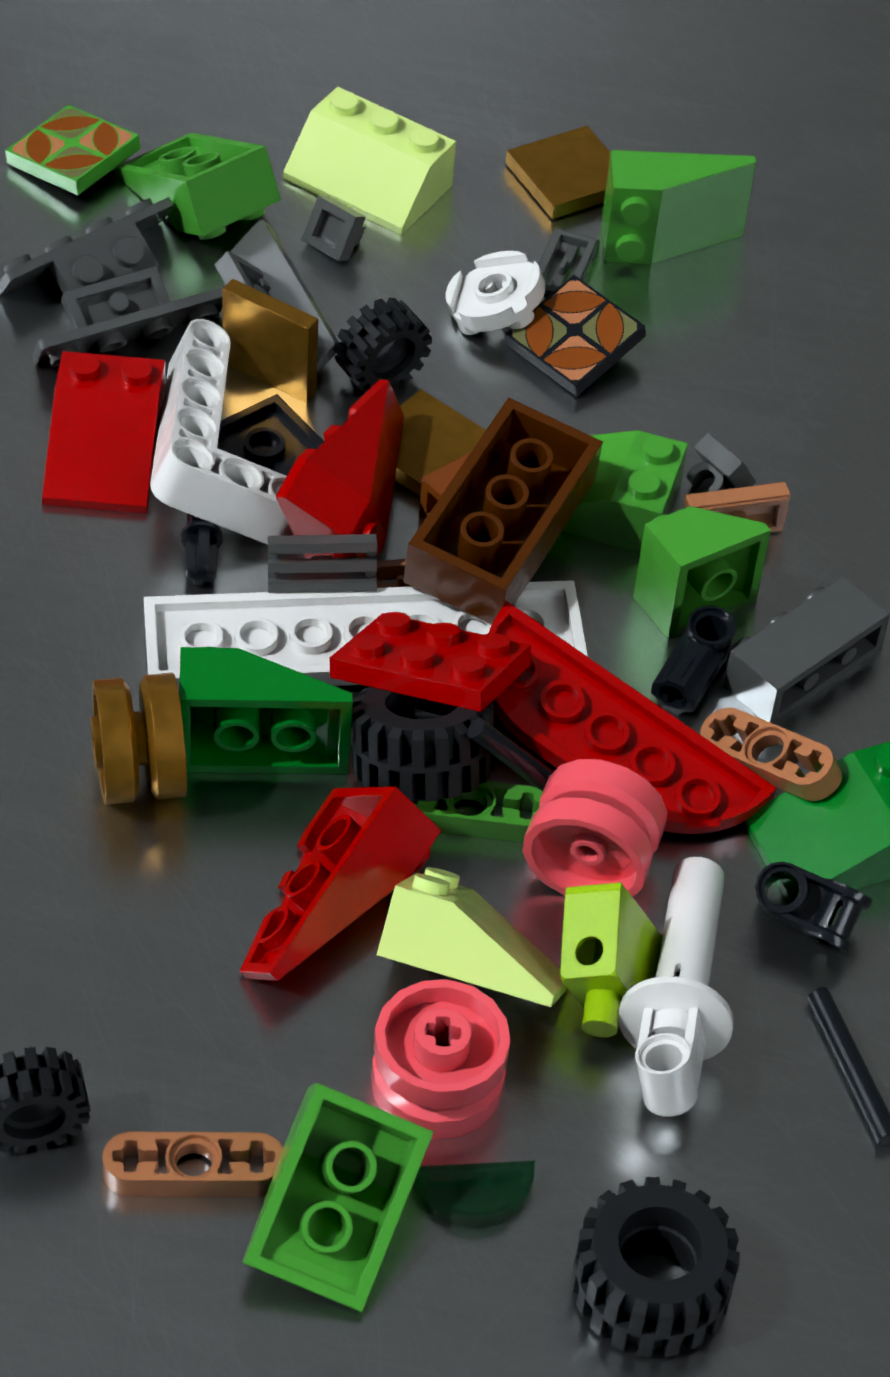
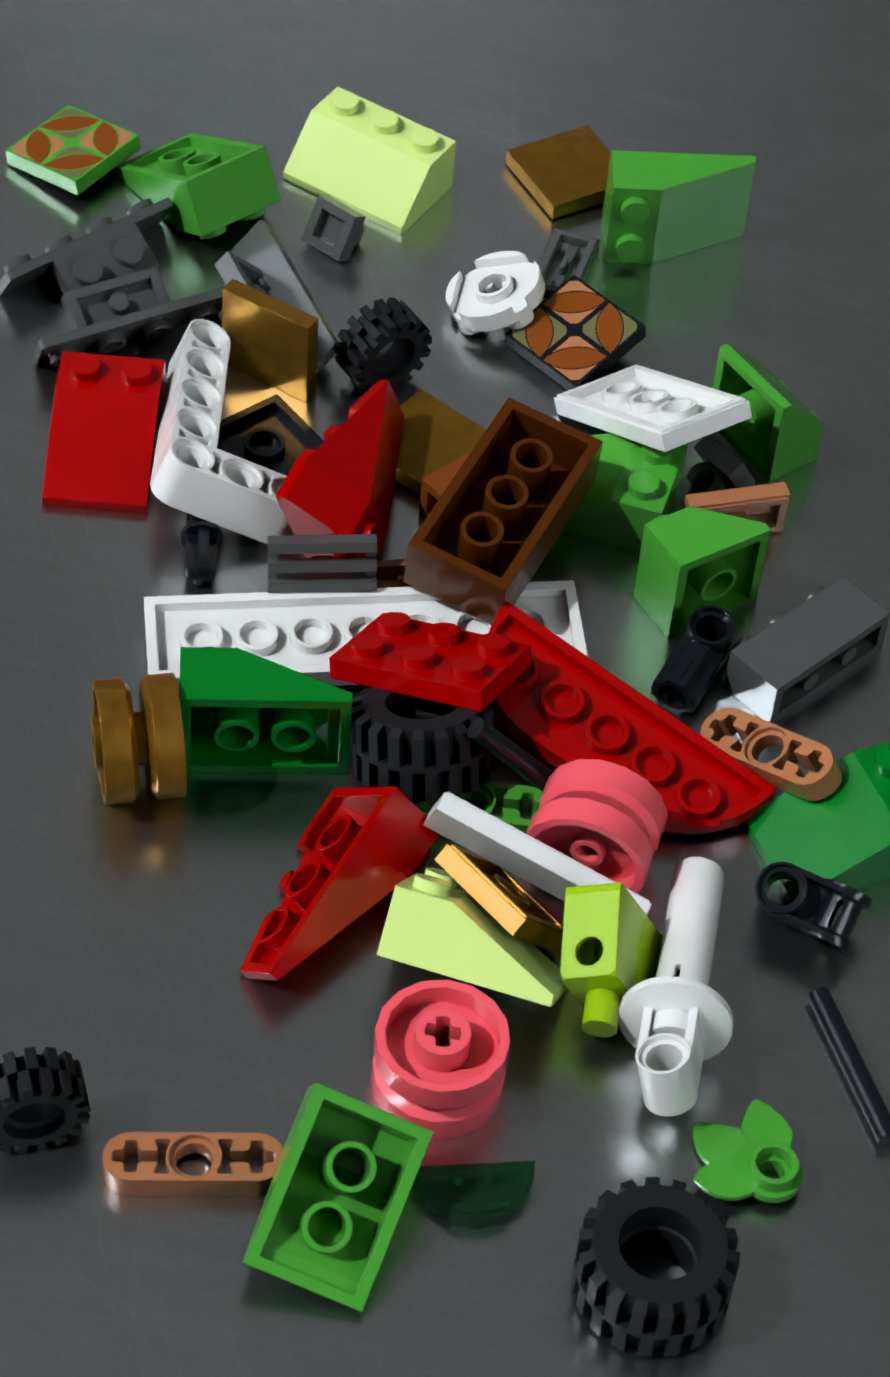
none -> white tile [423,792,652,915]
none -> pearl gold tile [434,844,563,954]
none -> white tile [554,364,752,452]
none -> bright green plate [693,1099,803,1203]
none -> bright green slope [712,343,824,482]

